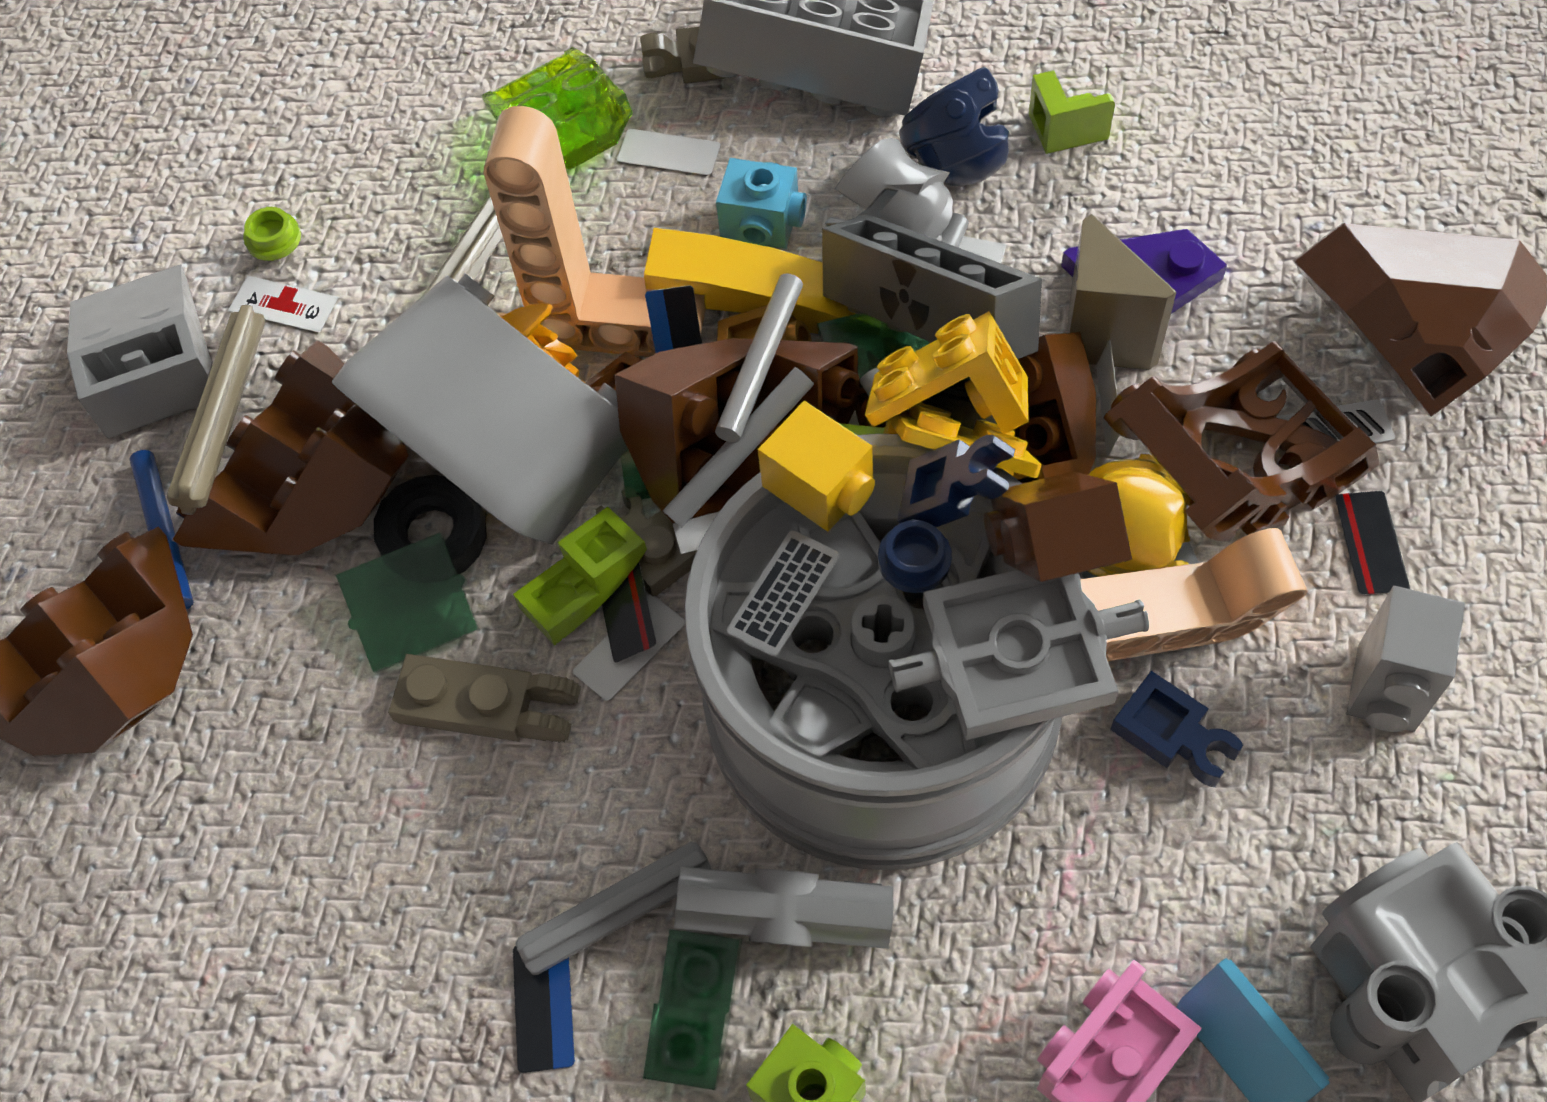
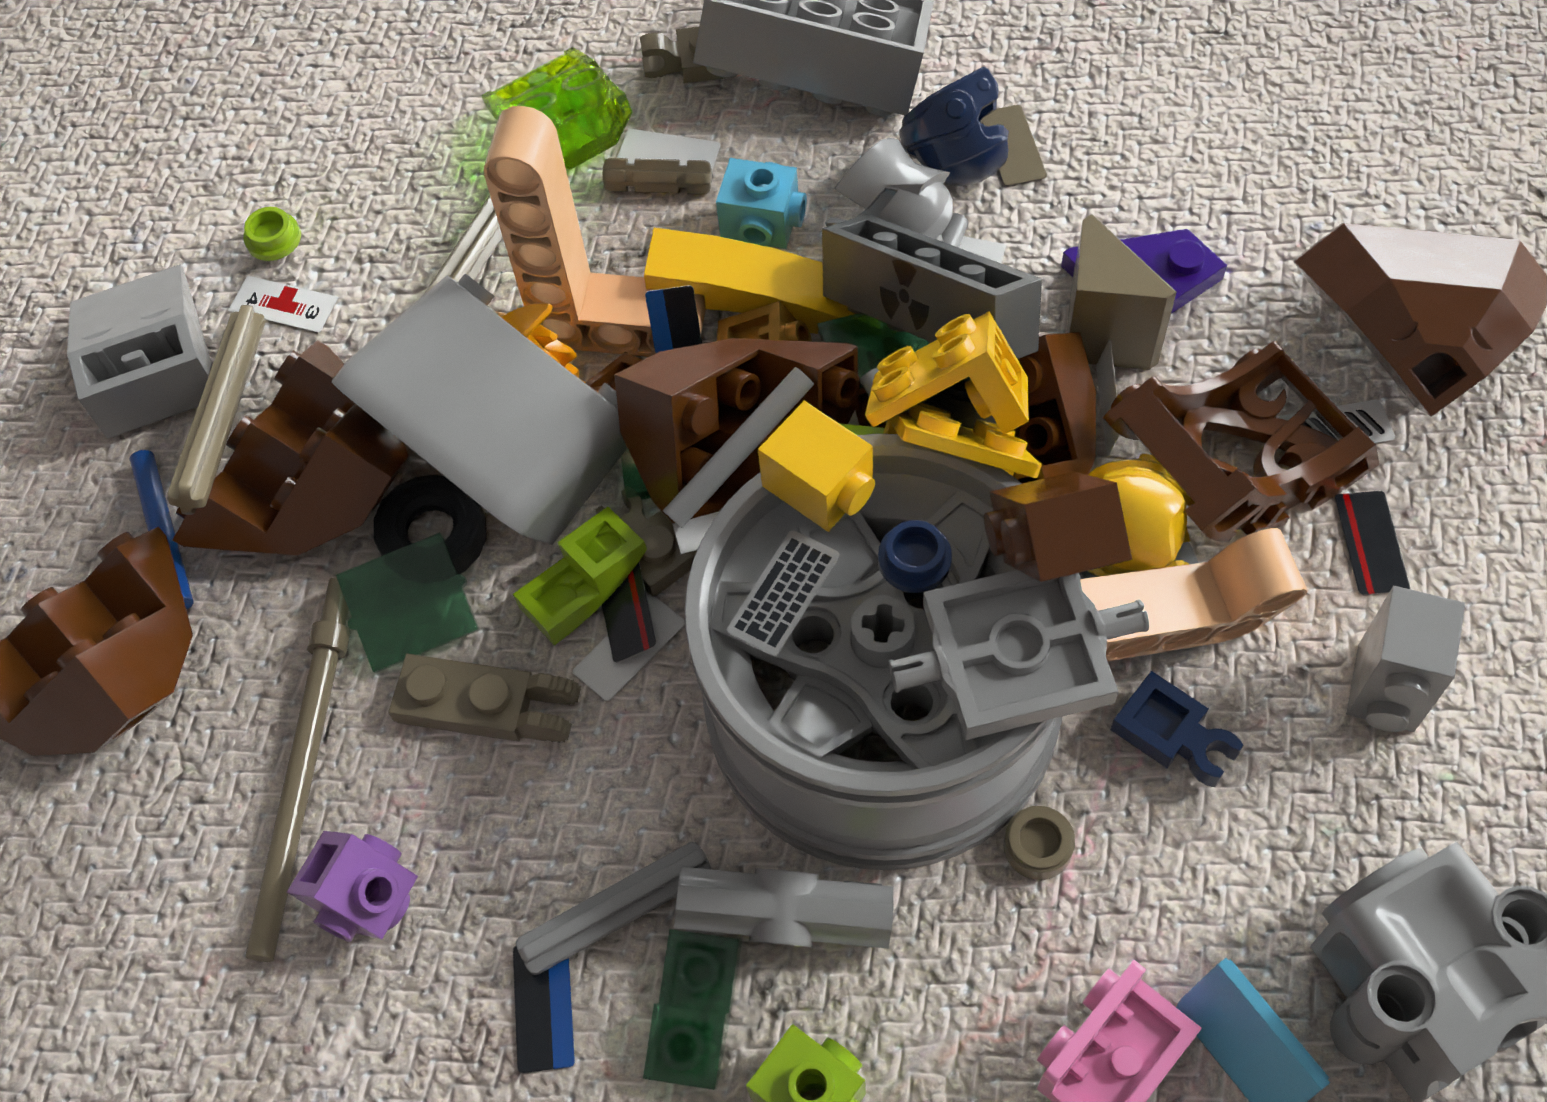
light grey bar [715,273,803,443] -> none
dark blue plate [897,435,1015,527] -> none
lime panel [1028,70,1115,154] -> none
none -> dark tan bar [245,577,354,962]
none -> medium lavender brick [287,831,418,942]
none -> dark tan axle [602,158,712,194]
none -> dark tan sticker [981,104,1047,186]
none -> dark tan tile [1004,806,1075,880]

